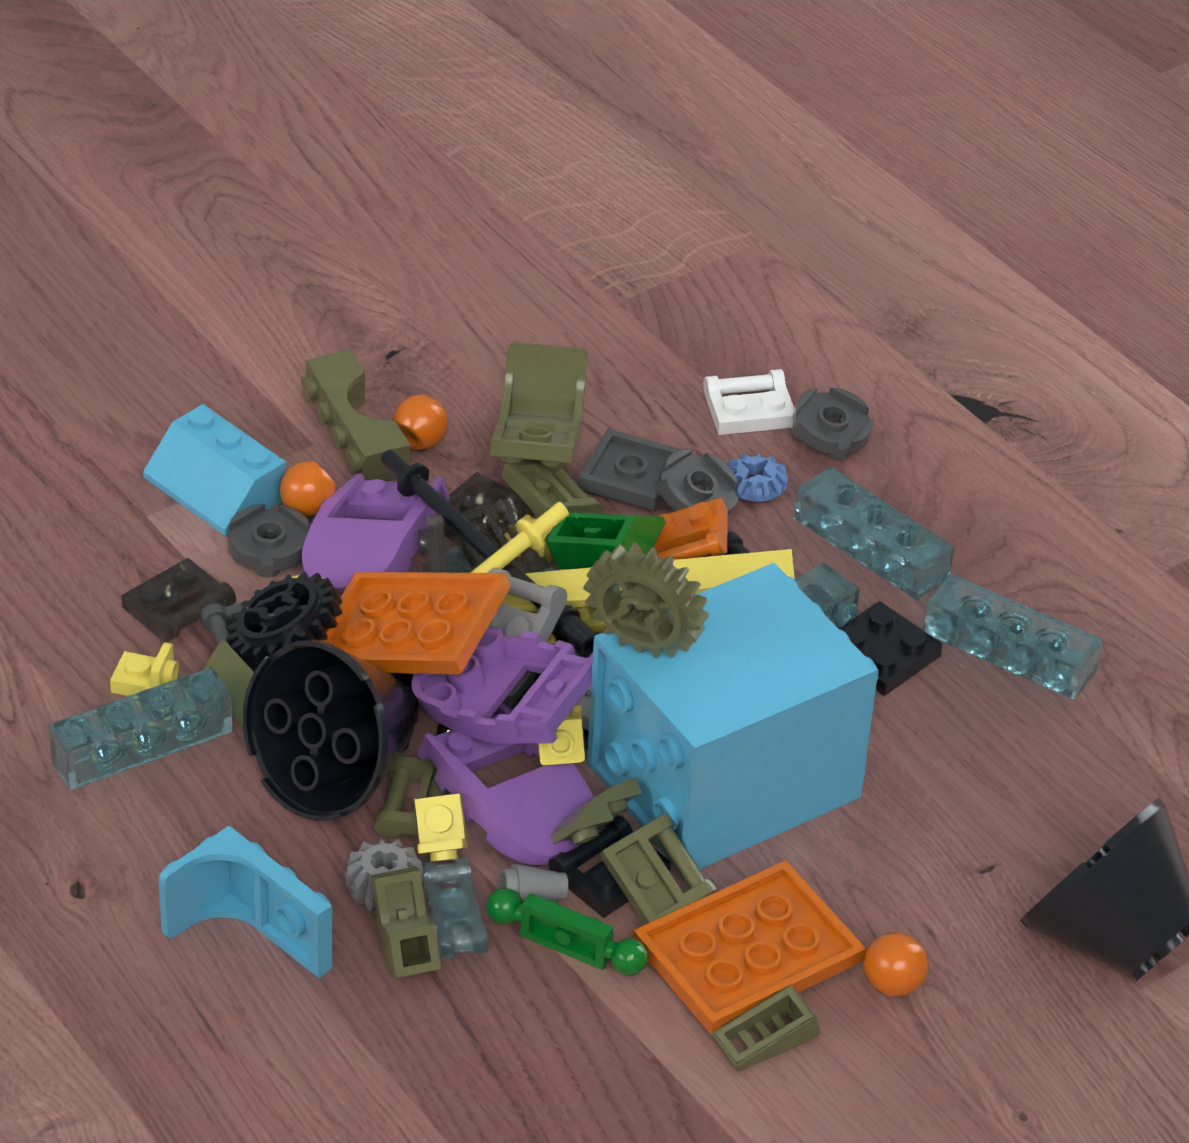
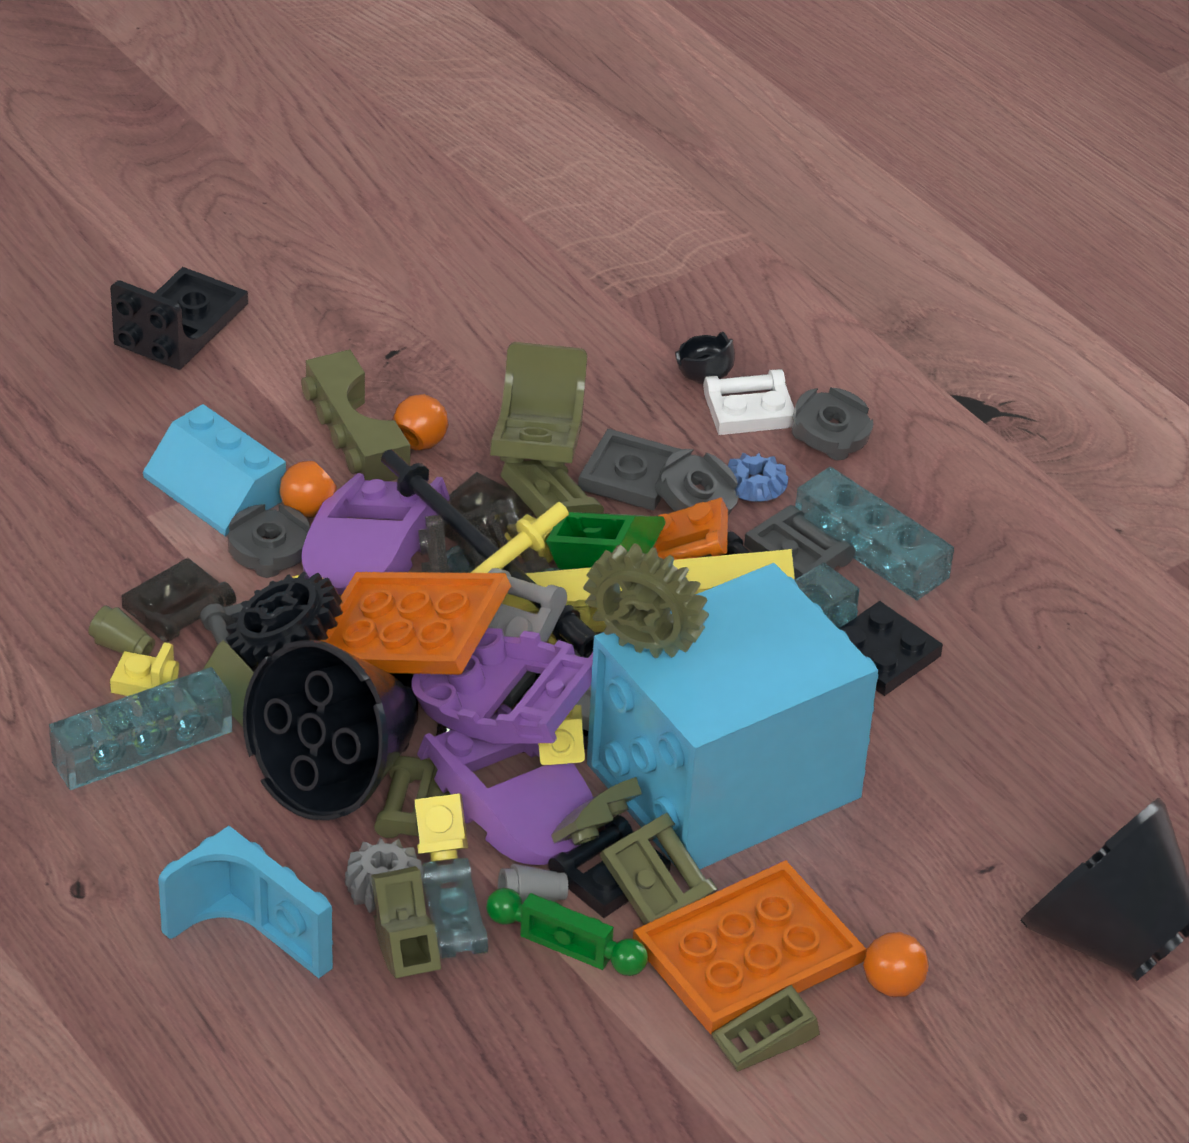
clear light blue brick [924,574,1103,700] -> none
none -> olive cone [88,605,155,656]
none -> black bracket [110,267,248,370]
none -> black hair [675,332,735,384]
none -> dark grey plate [744,505,856,588]

